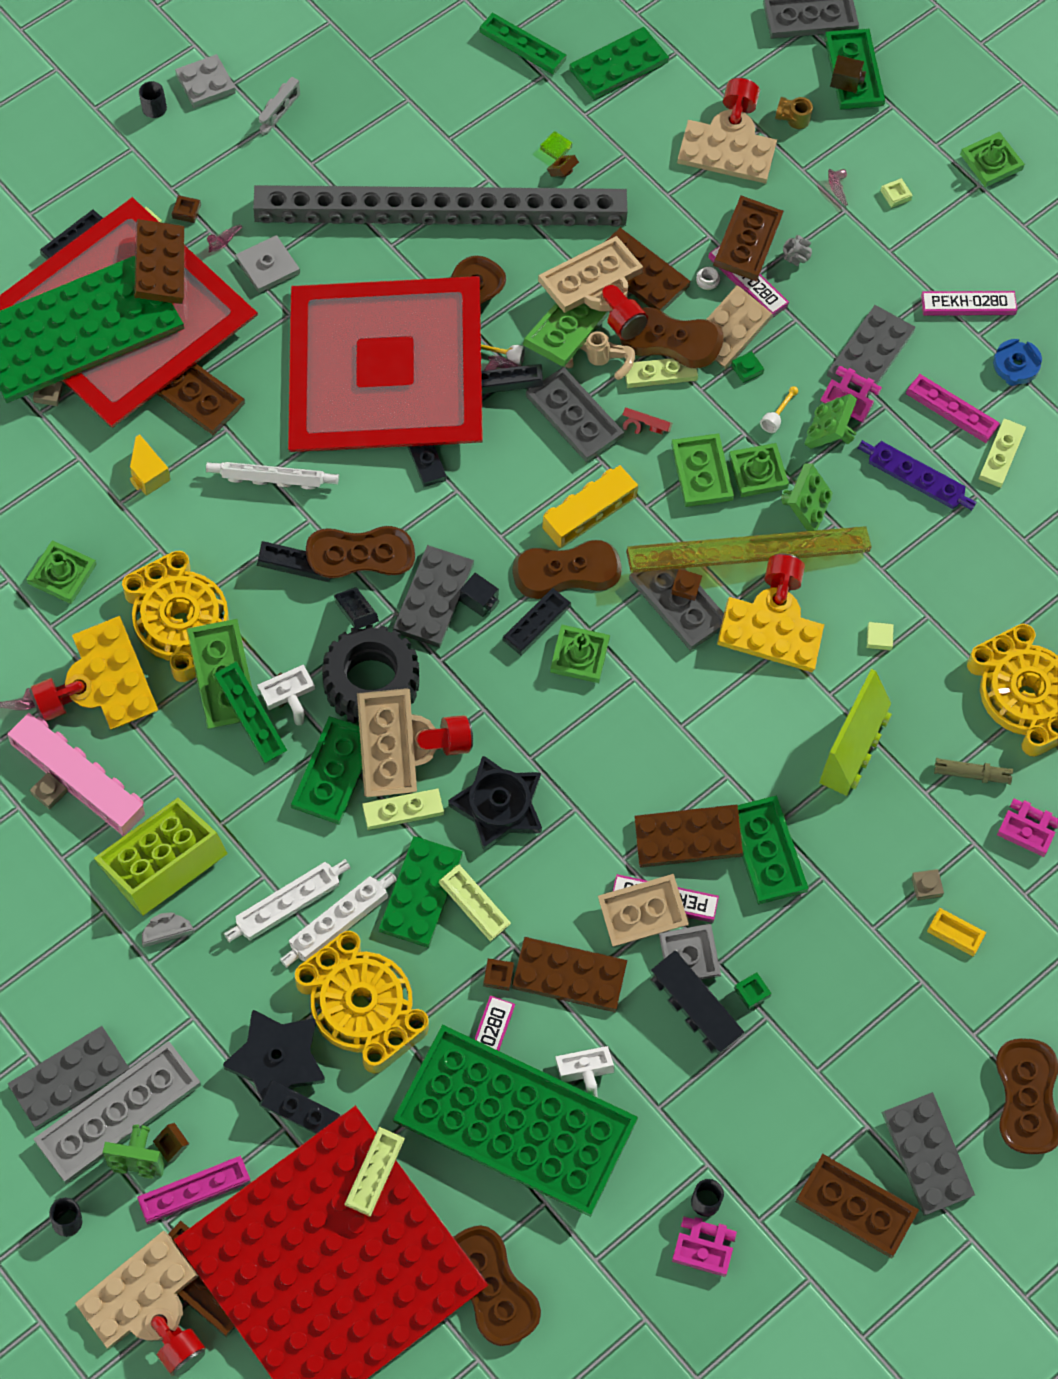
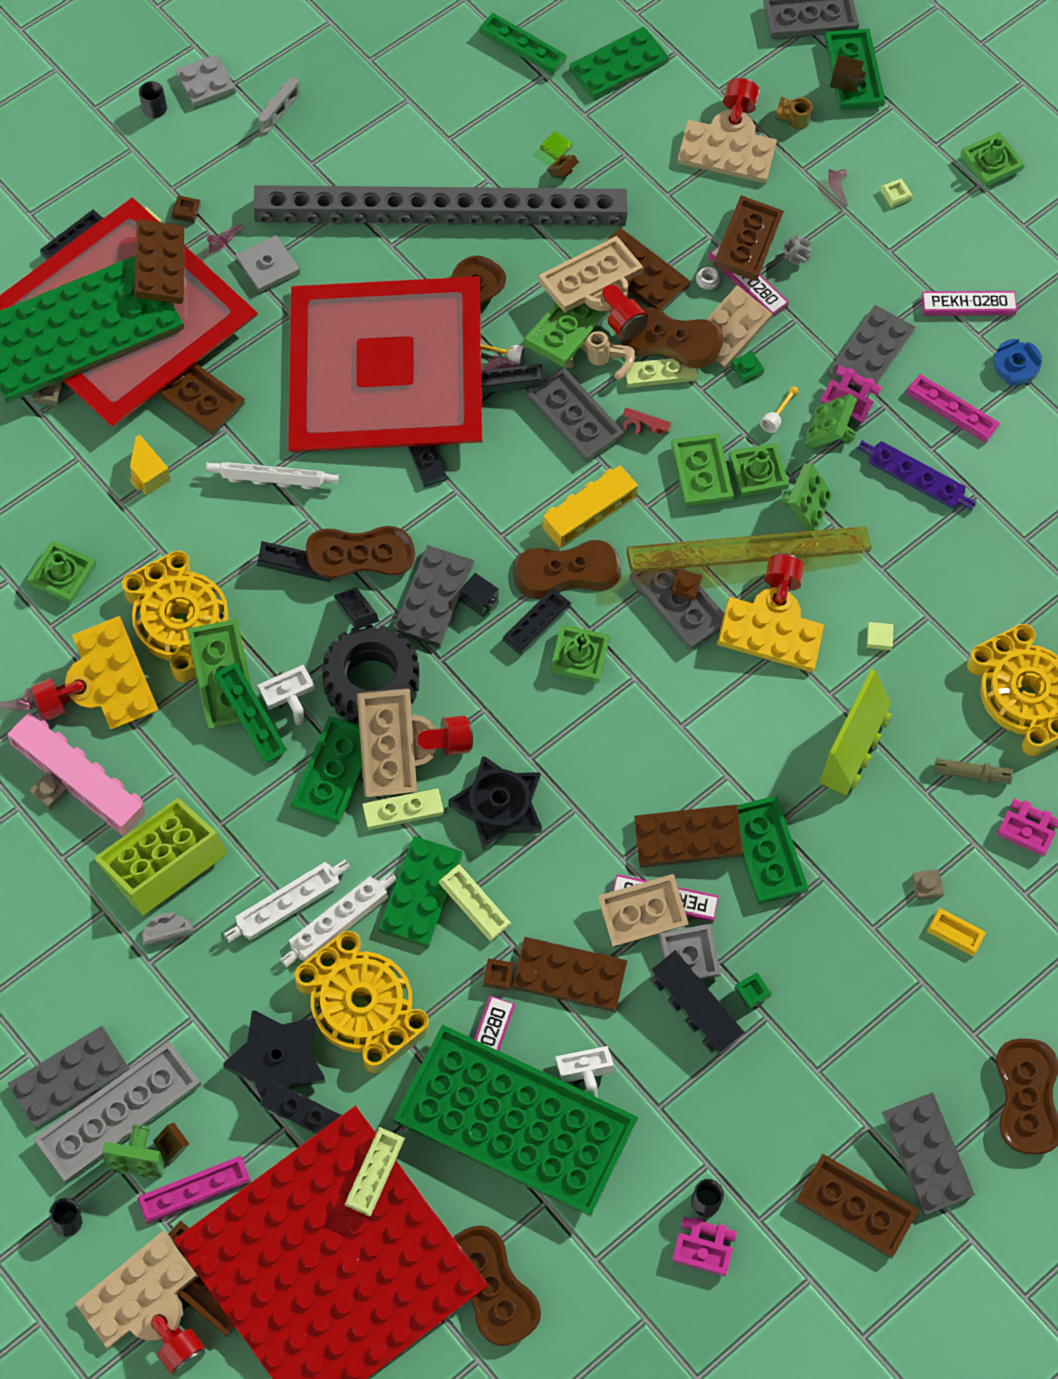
yellowish green plate [979,419,1026,488] -> none

